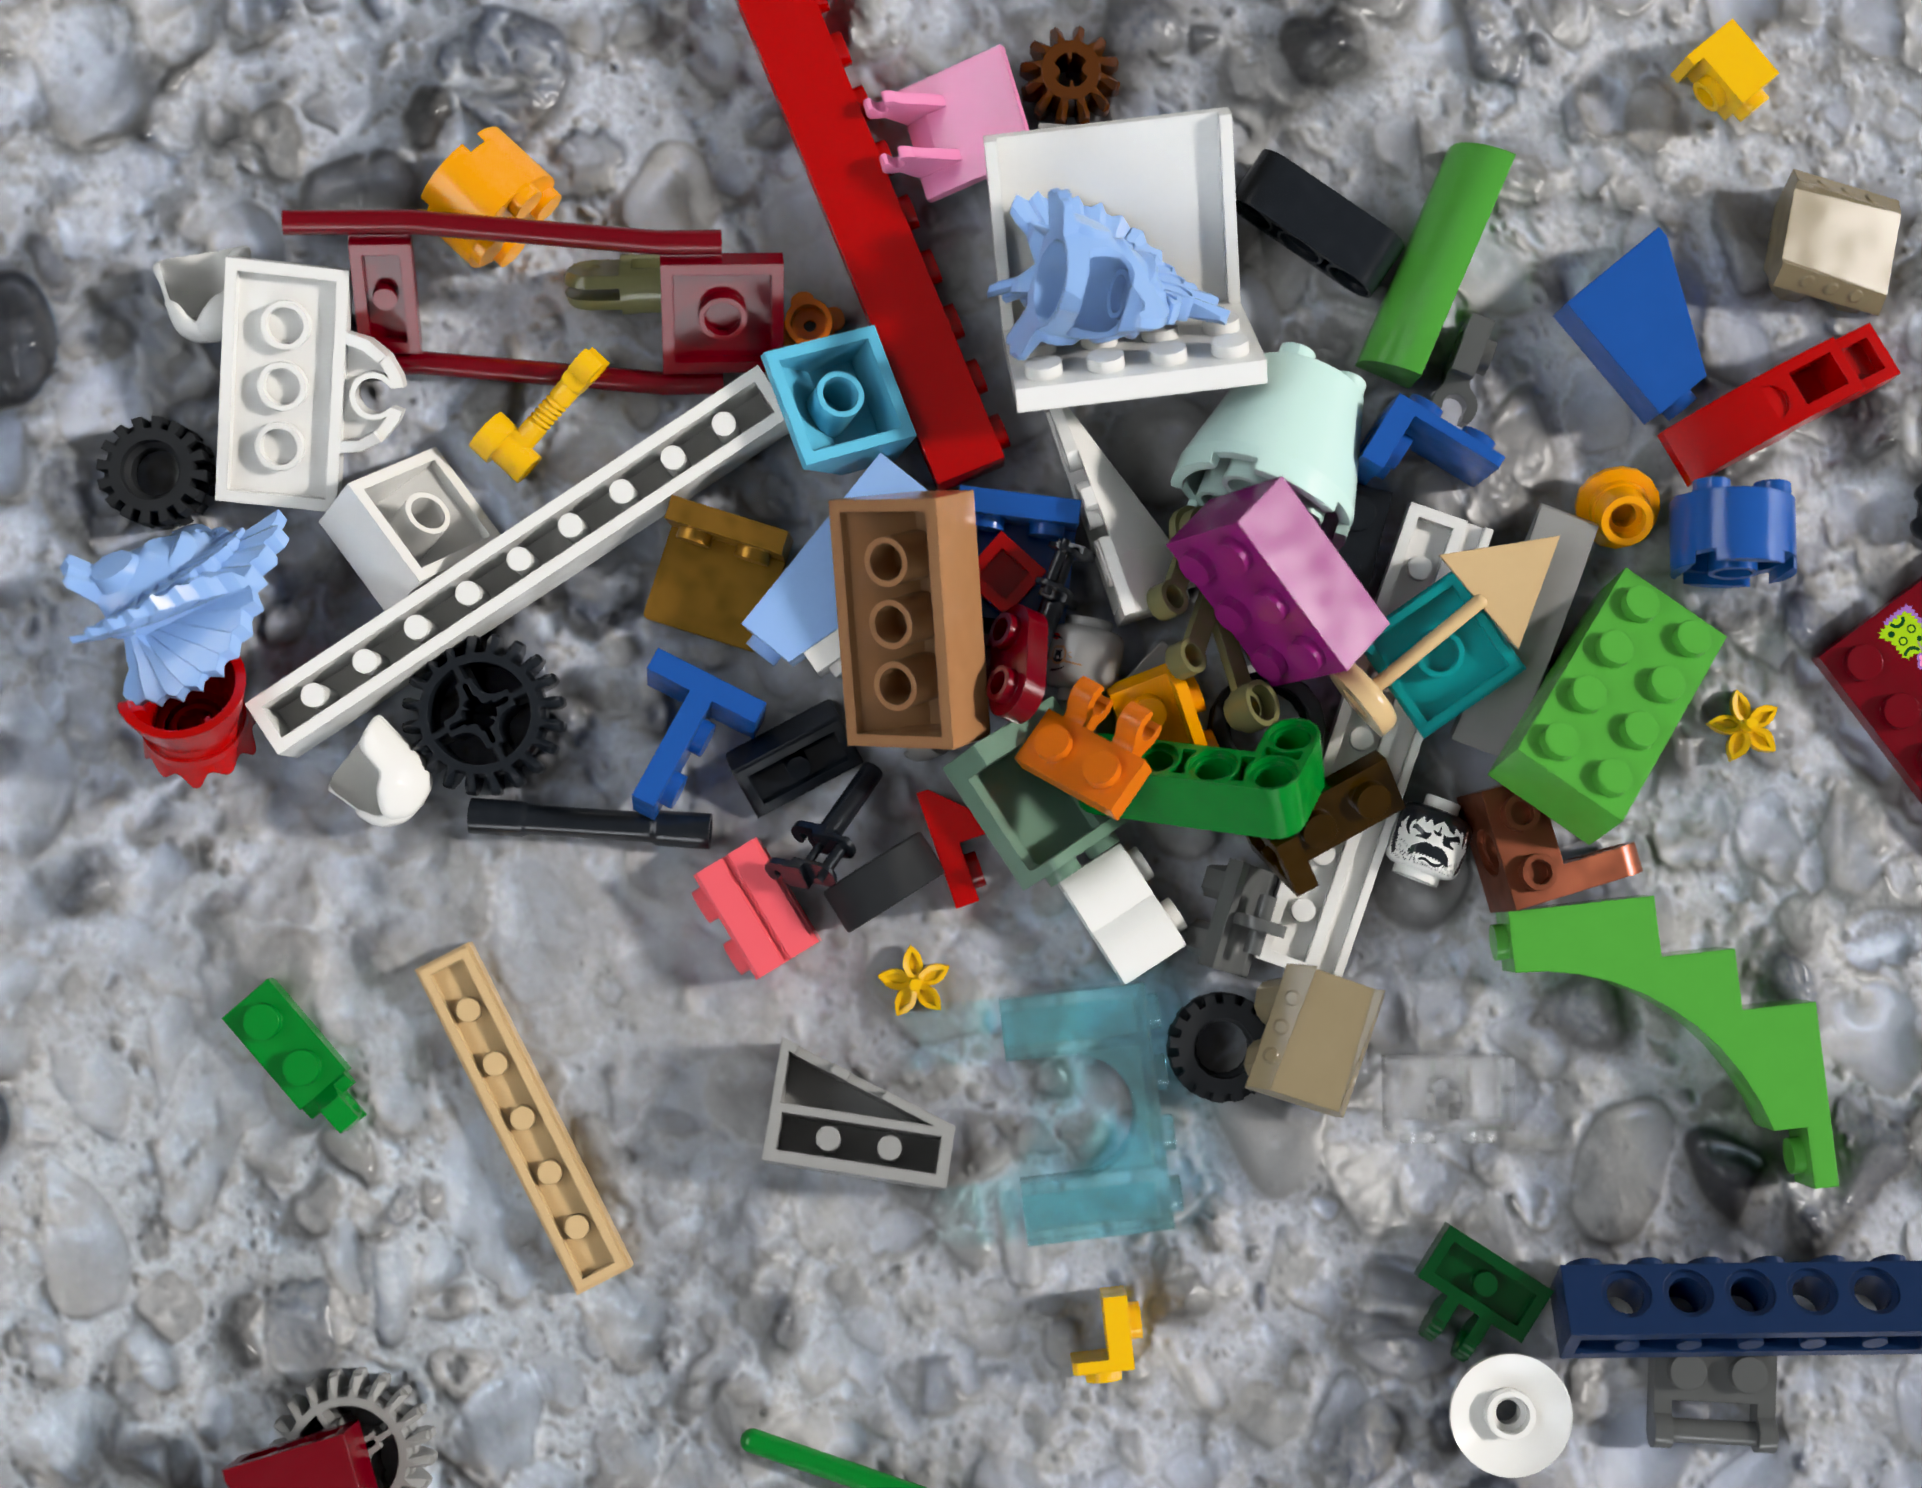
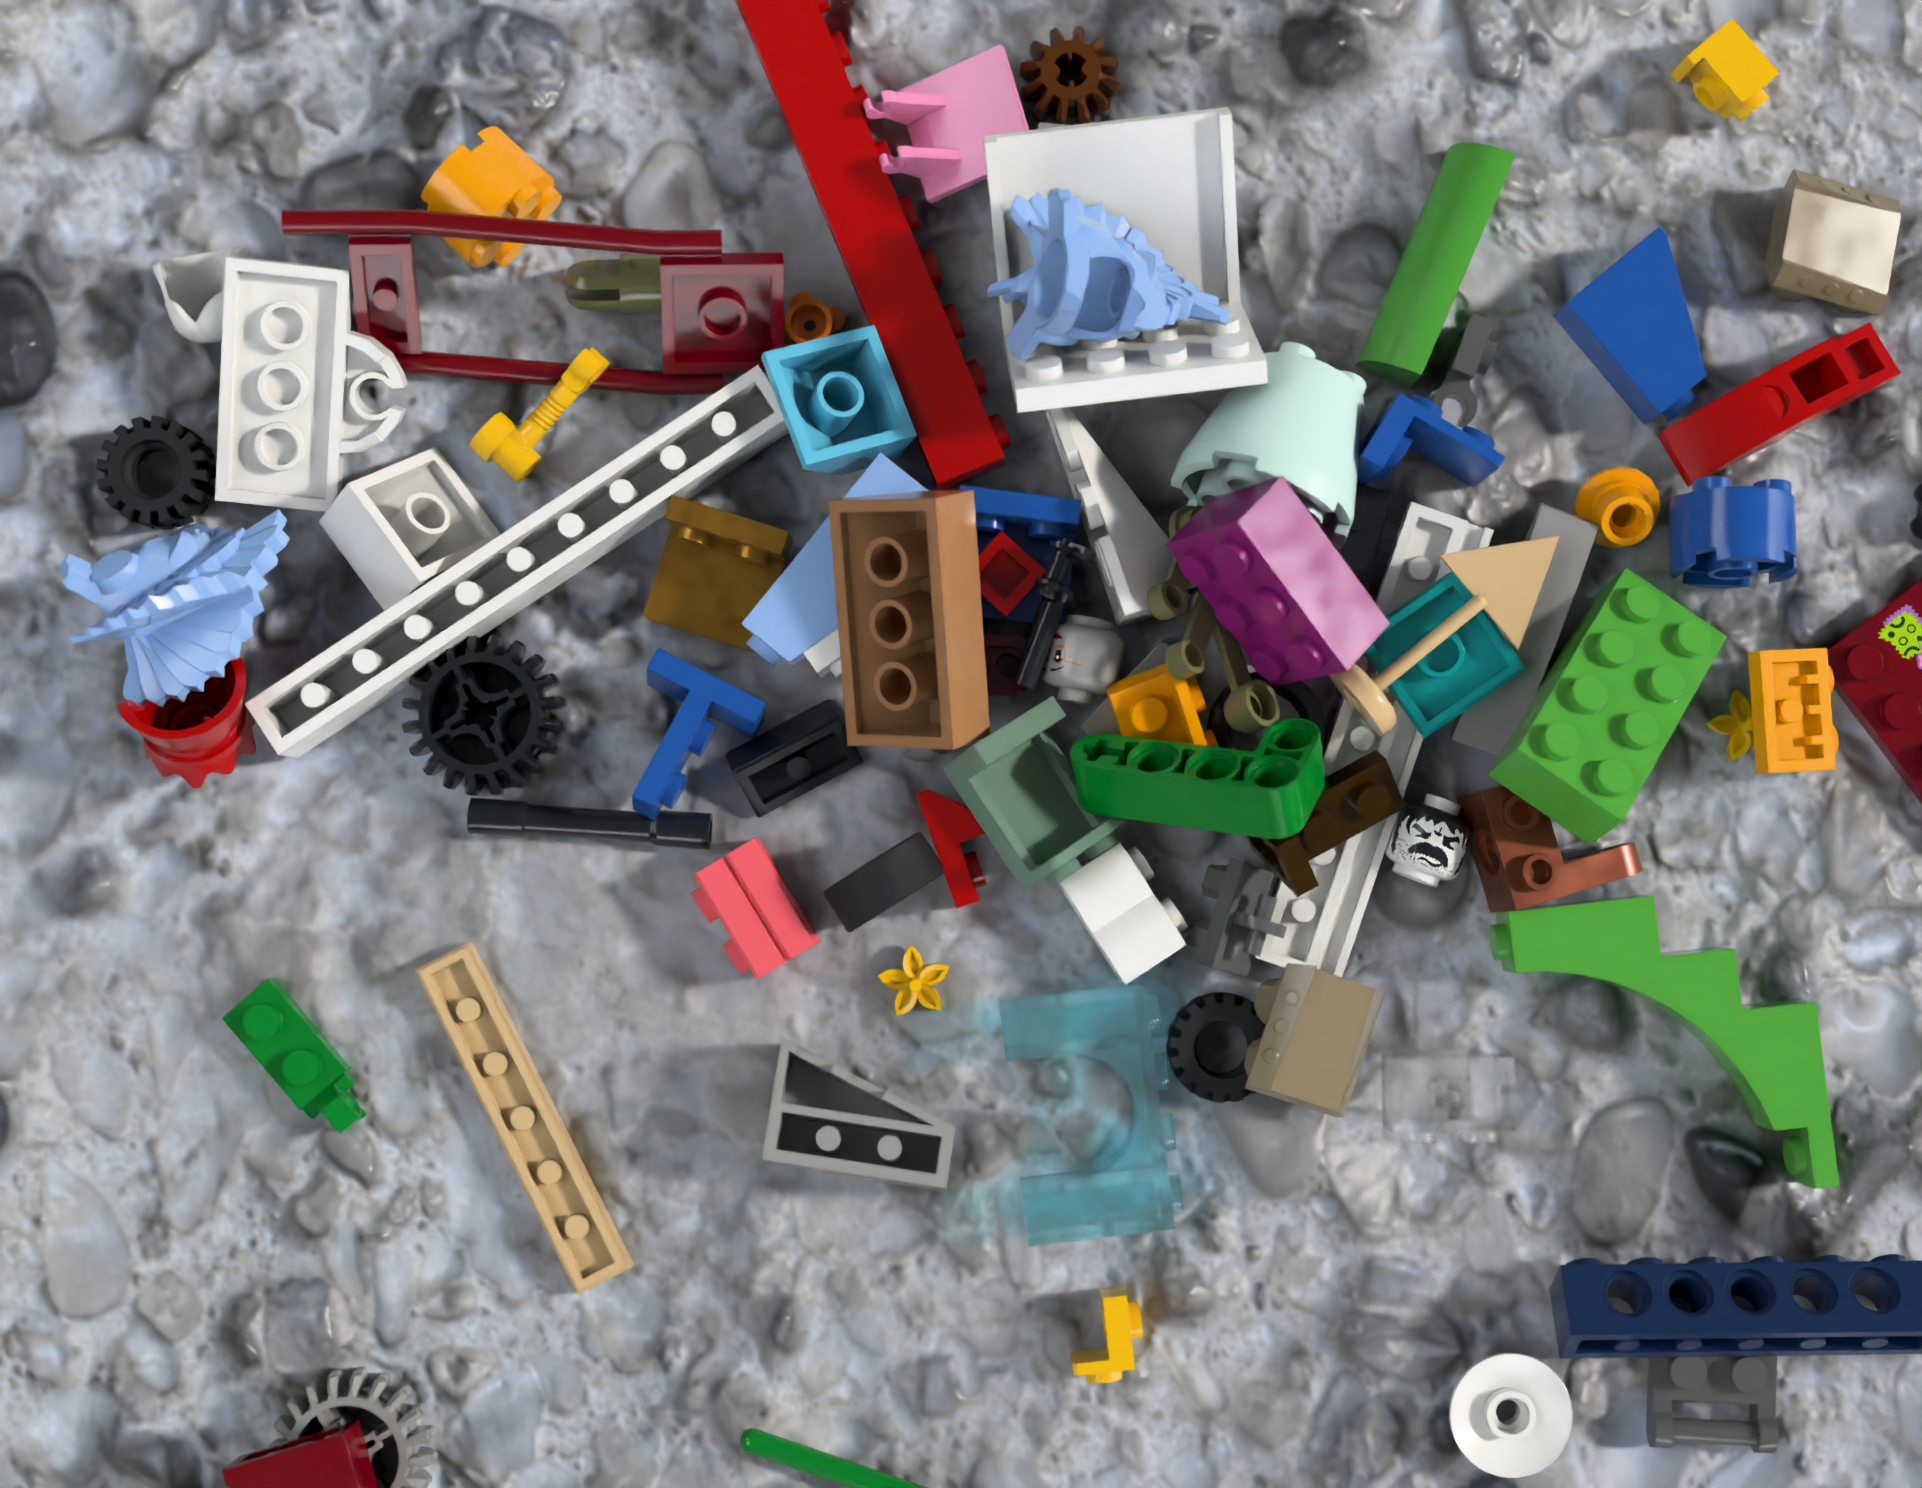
white hair [328,715,433,828] -> none
black piece [765,762,883,889] -> none
dark red plate [986,604,1048,724] -> none
orange plate [1014,676,1162,821] -> none
black beam [1235,149,1405,298] -> none
dark green hinge [1414,1222,1554,1362] -> none
none -> light orange bracket [1748,648,1838,774]

